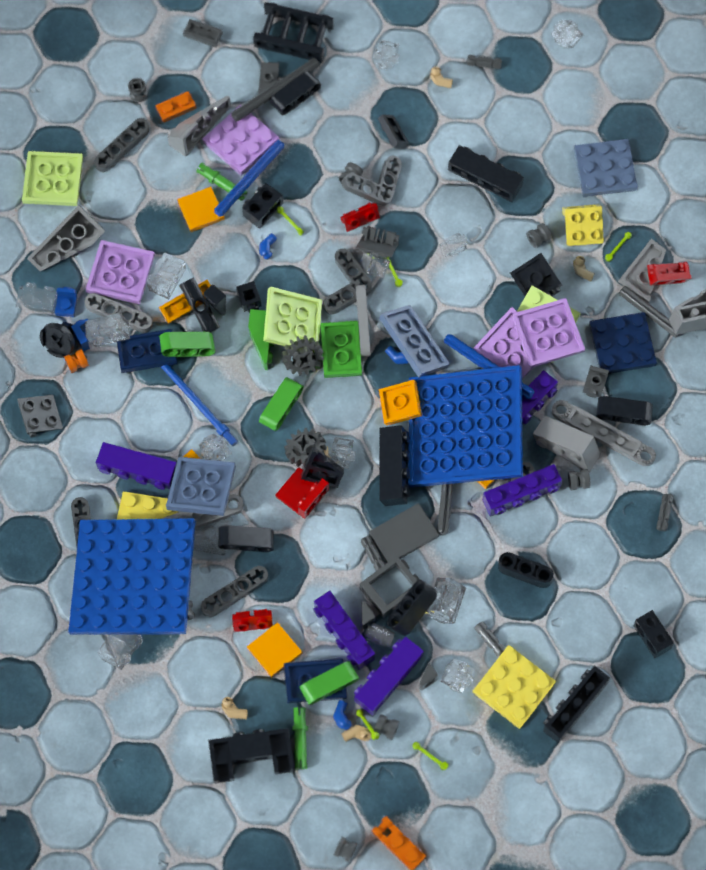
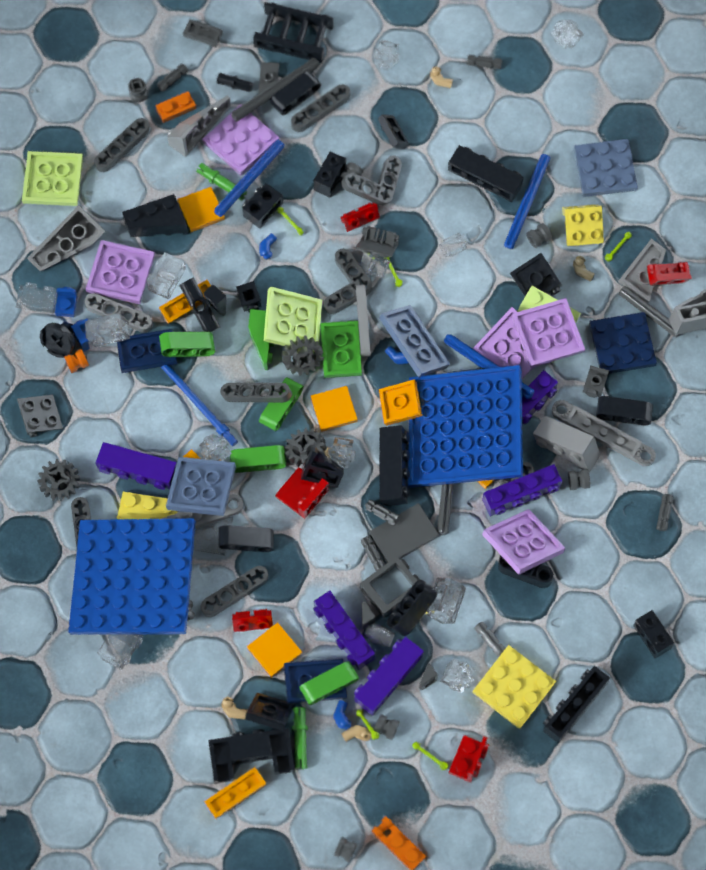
none -> dark grey gear [37,459,80,501]
none -> black wedge [122,194,188,237]
none -> dark grey axle [157,63,188,92]
none -> light orange plate [204,767,267,819]
none -> black axle [217,72,253,92]
none -> dark grey beam [220,383,292,403]
none -> bright green beam [229,445,286,473]
none -> black plate [245,693,295,731]
none -> dark grey beam [291,84,350,132]
none -> light orange tile [310,386,358,432]
none -> black brick [313,151,346,198]
none -> dark grey axle [365,500,399,525]
none -> red bracket [448,735,490,783]
none -> lavender plate [482,509,565,574]
none -> blue axle [504,154,550,249]

